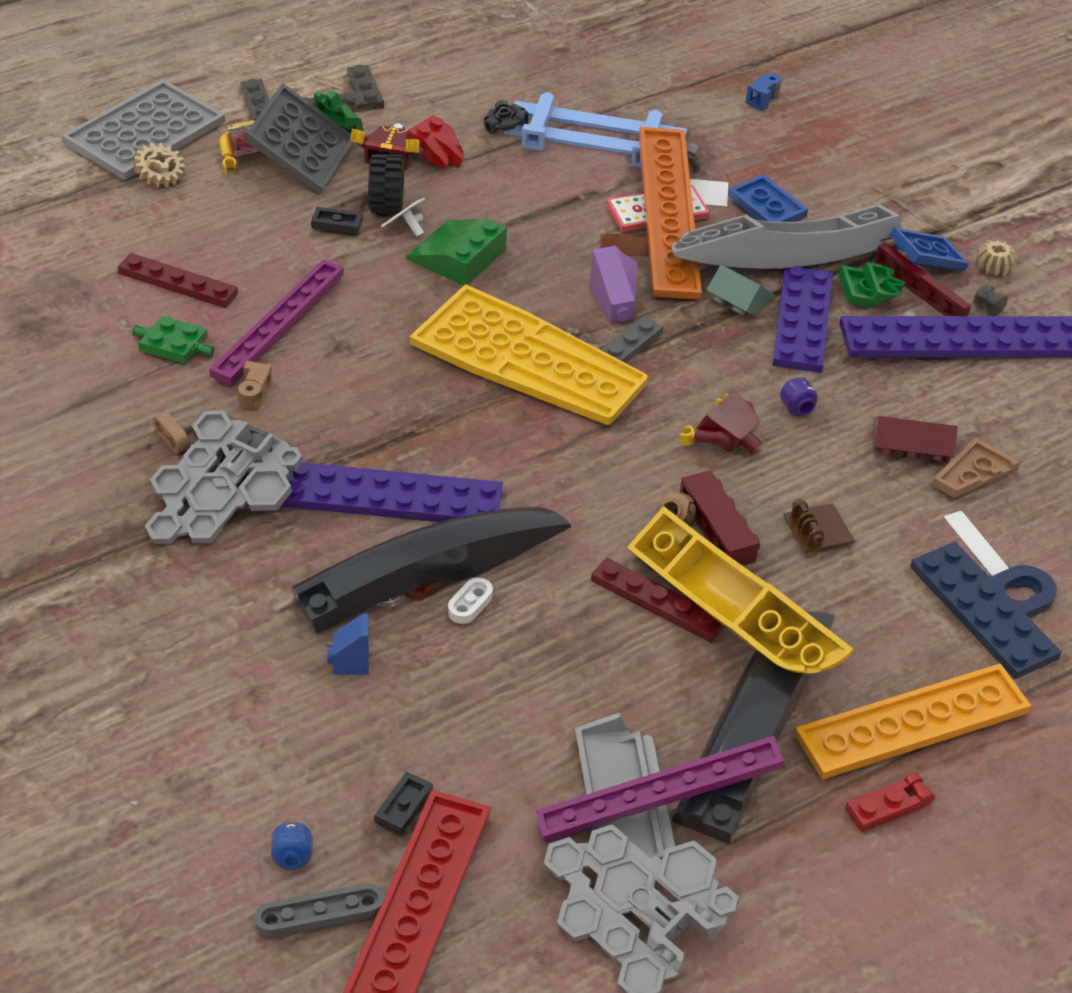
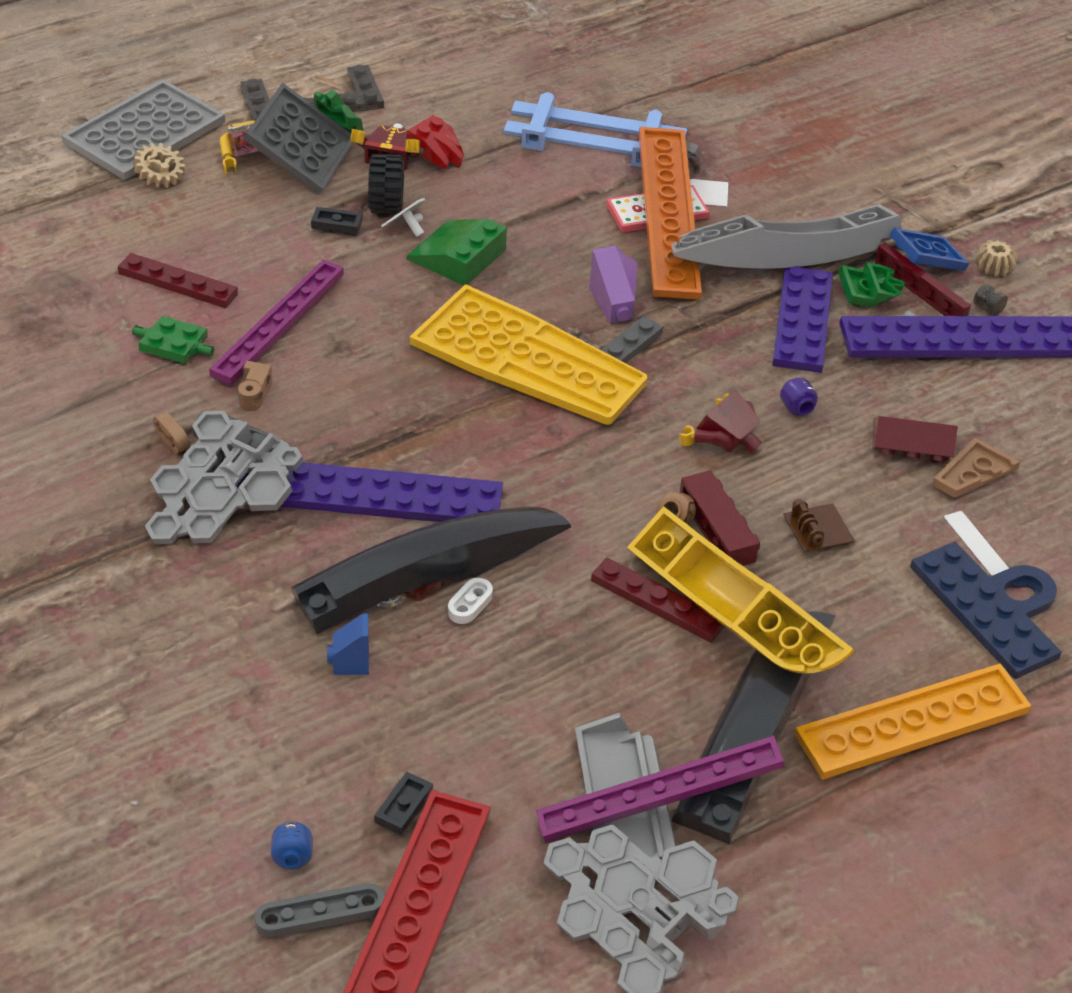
black piece [484,100,529,134] -> none
dark orange slope [600,233,648,256] -> none
sand green slope [707,265,776,316] -> none
blue plate [728,174,808,222] -> none
blue leg [745,73,782,111] -> none
red plate [845,772,935,832] -> none

